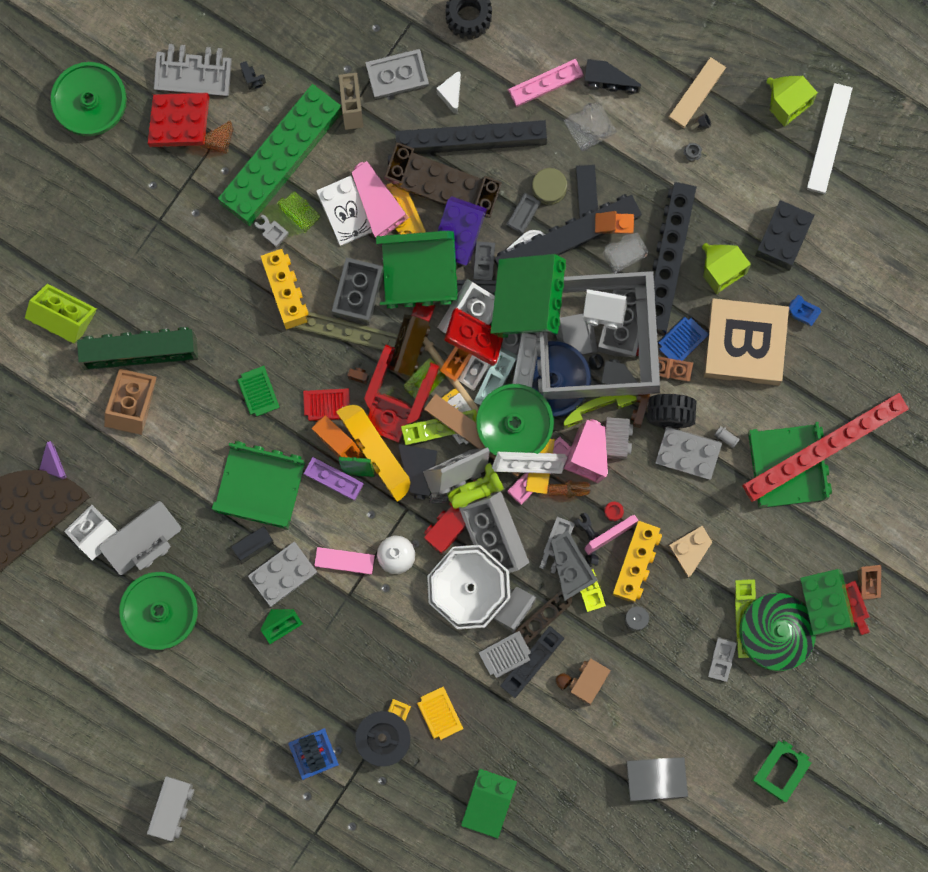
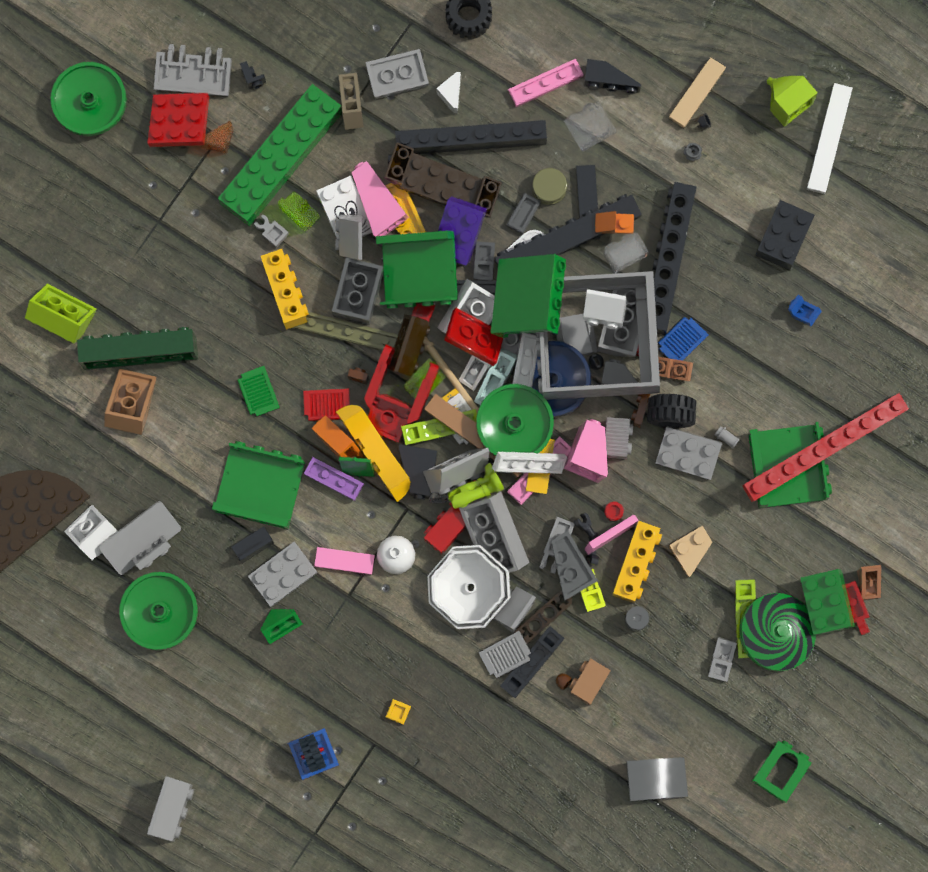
medium lavender slope [39,441,67,479] -> none
black piece [355,711,411,767] -> none
yellow window [417,687,463,740] -> none
orange slope [440,346,472,381] -> none
green slope [461,769,517,838] -> none
clear orange arm [548,480,591,499] -> none
lime slope [563,395,637,429] -> none
lime piece [702,243,751,294] -> none
tan tile [704,299,789,386] -> none
none -> light grey slope [336,215,362,260]

